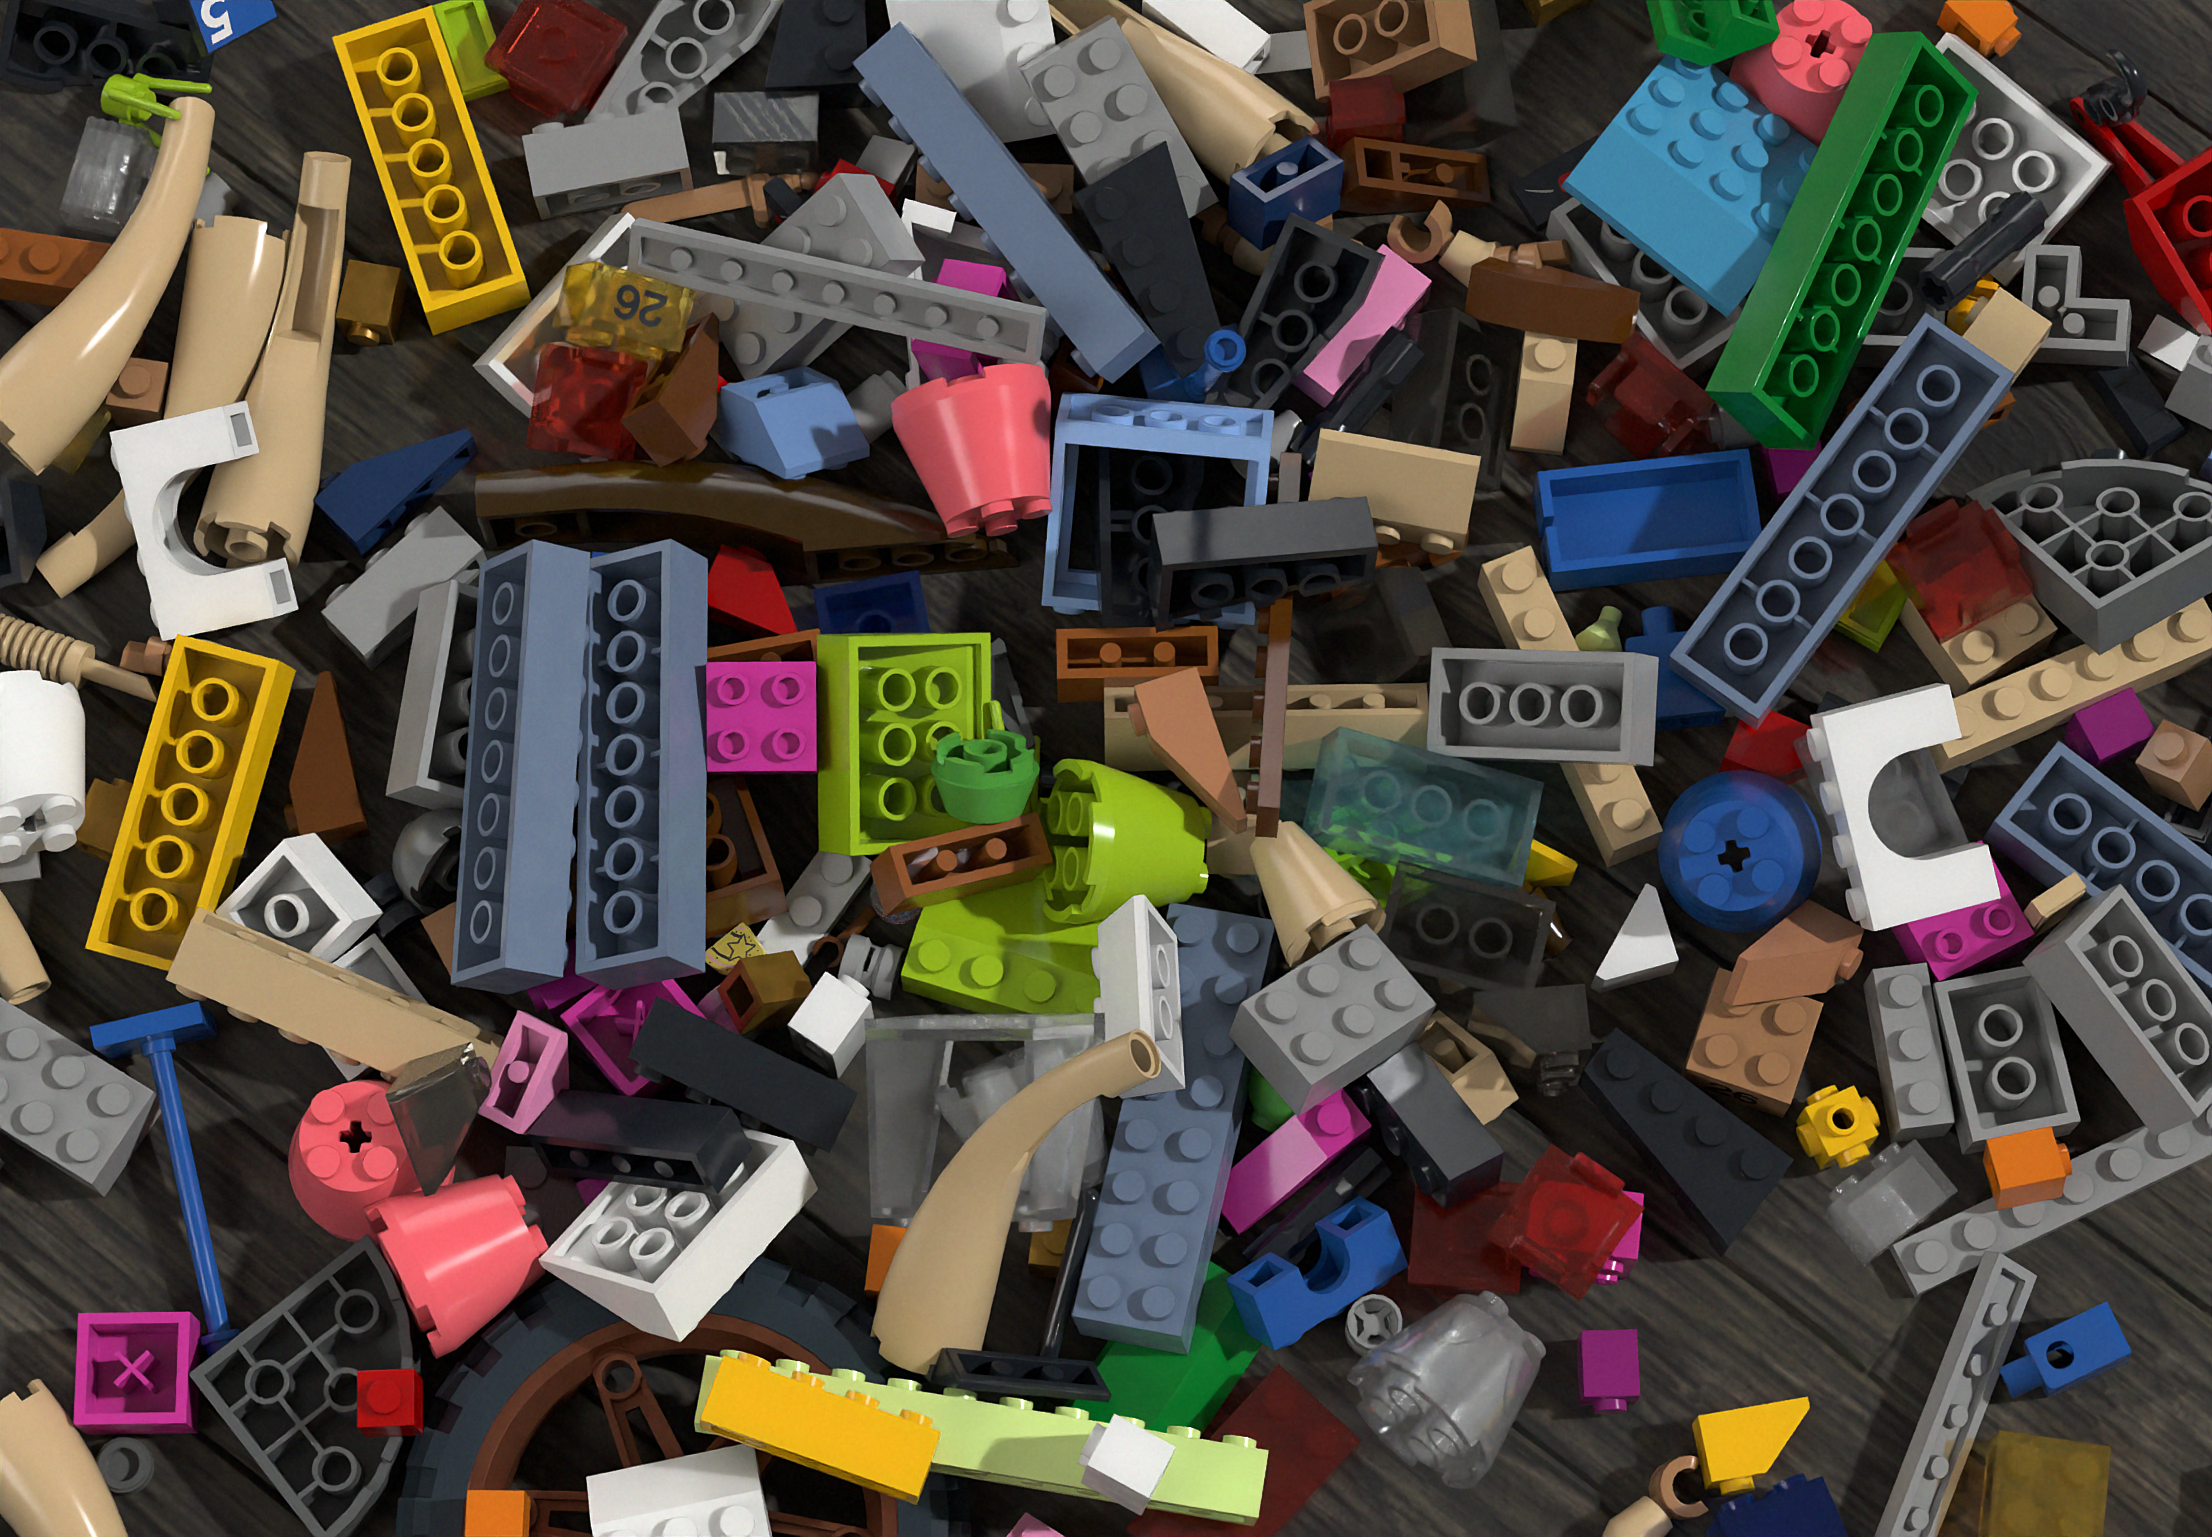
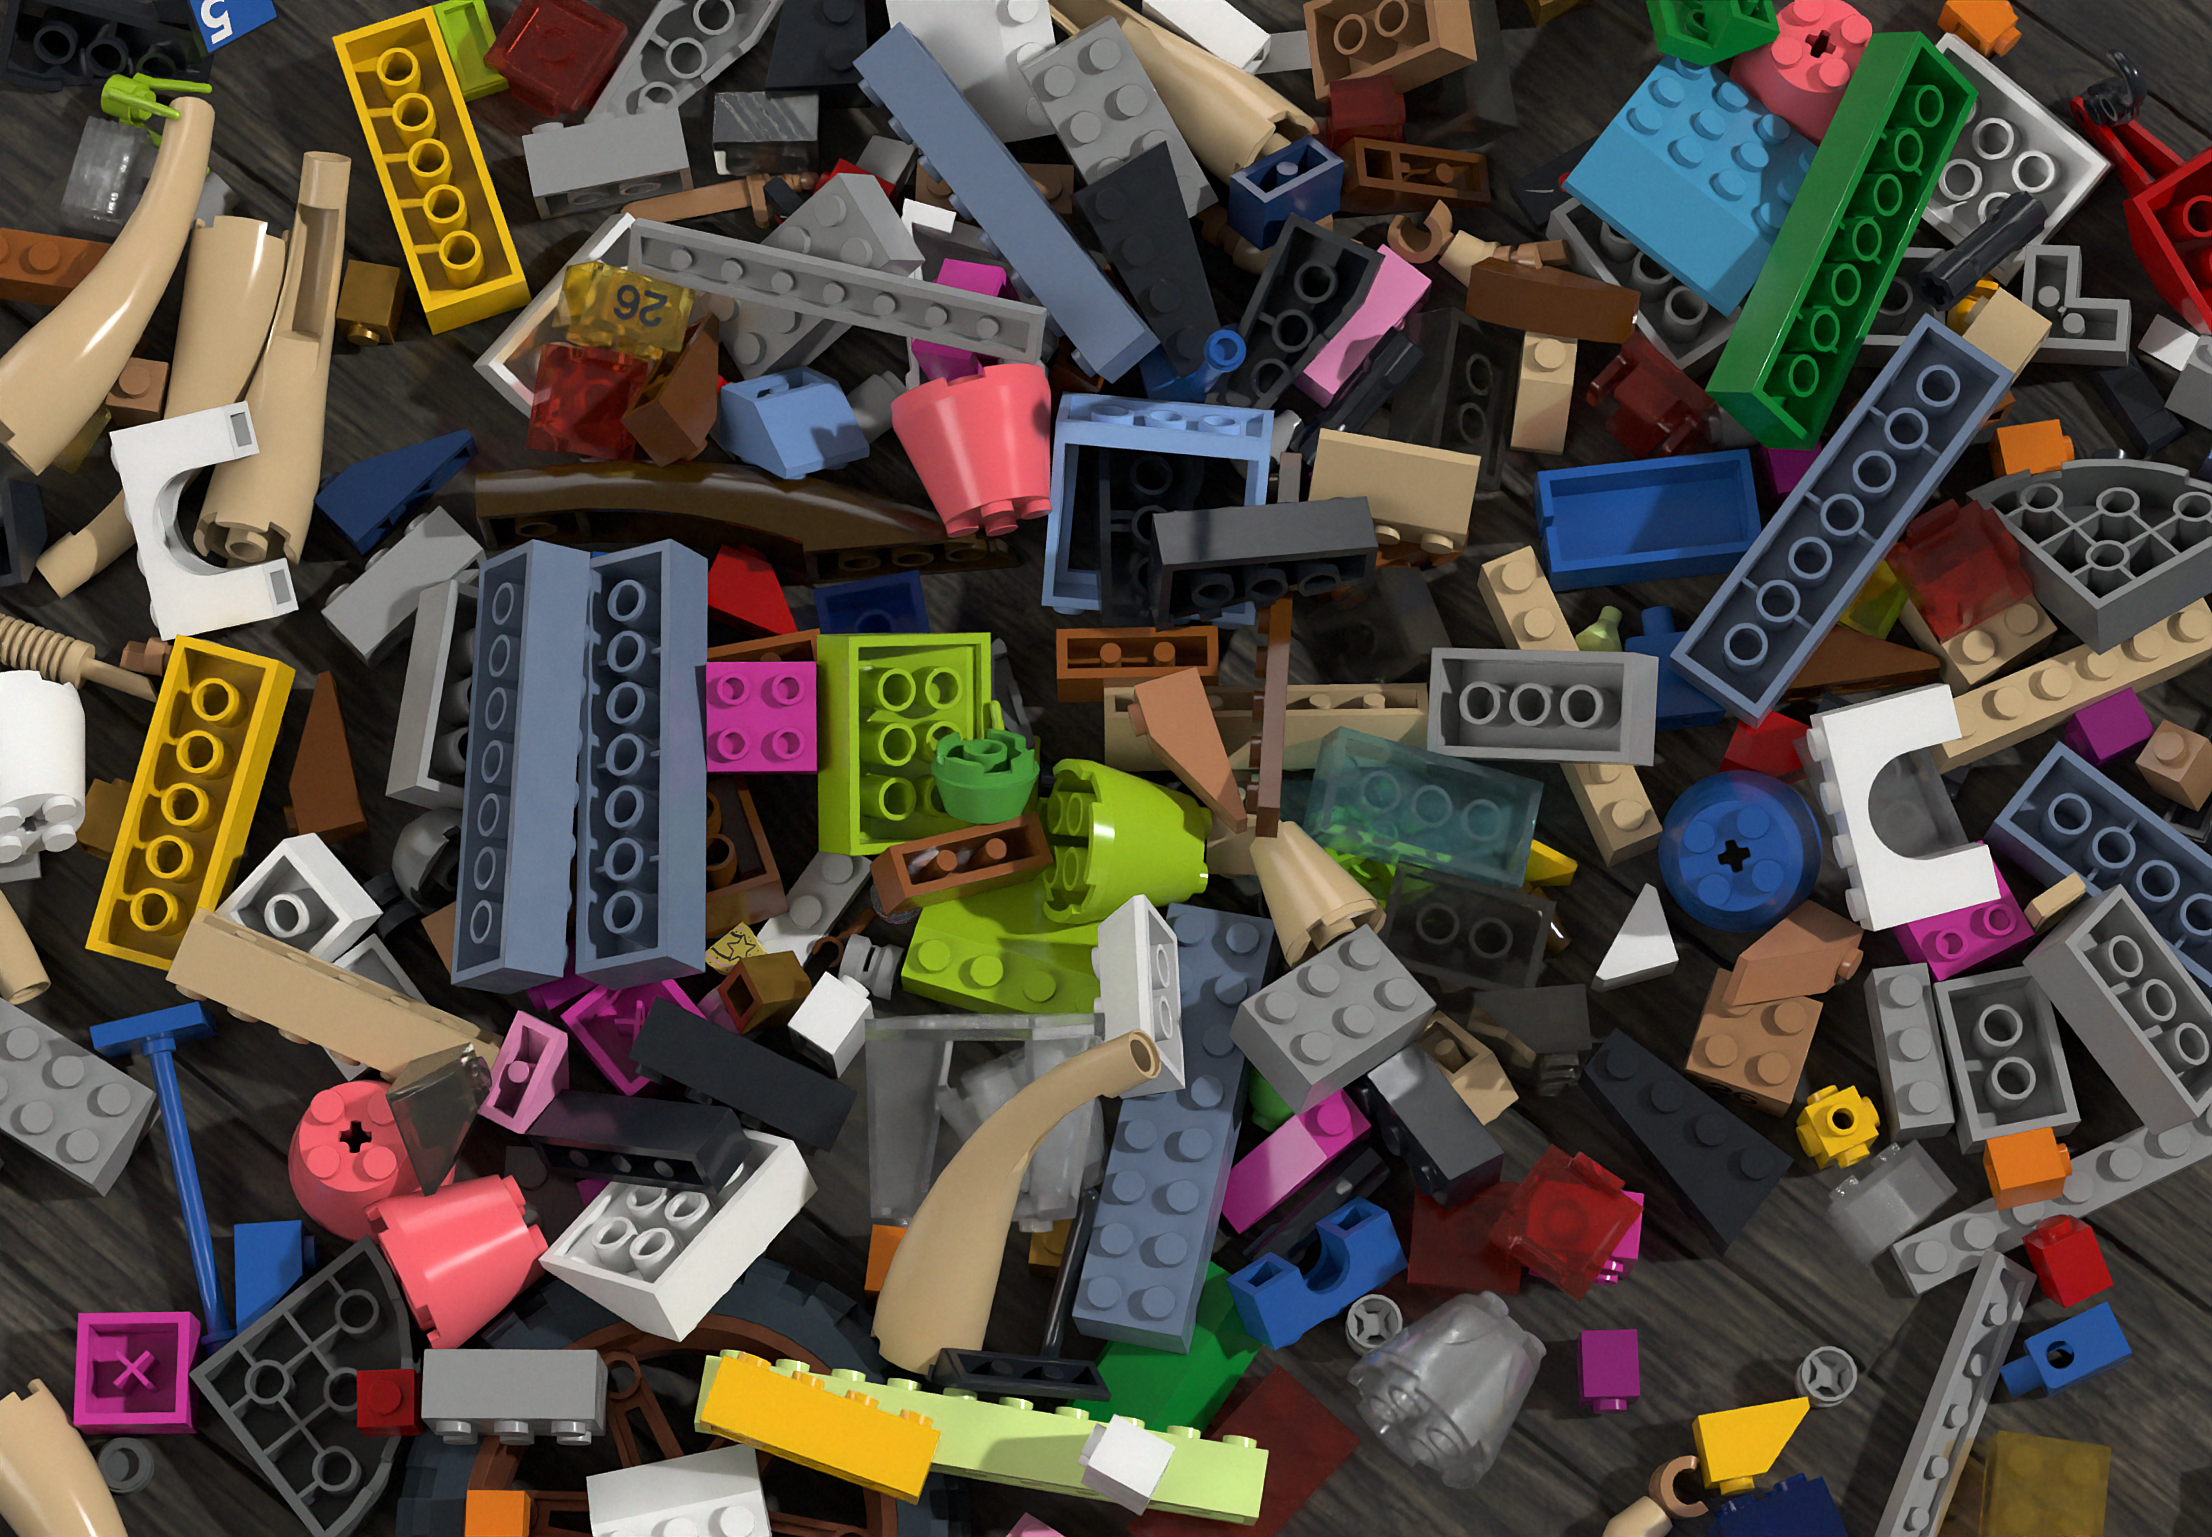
none -> blue slope [234,1220,319,1335]
none -> light grey brick [421,1349,608,1445]
none -> reddish brown slope [1776,625,1941,705]
none -> light grey wheel [1794,1346,1857,1410]
none -> orange brick [1988,419,2074,480]
none -> red brick [2022,1214,2114,1308]

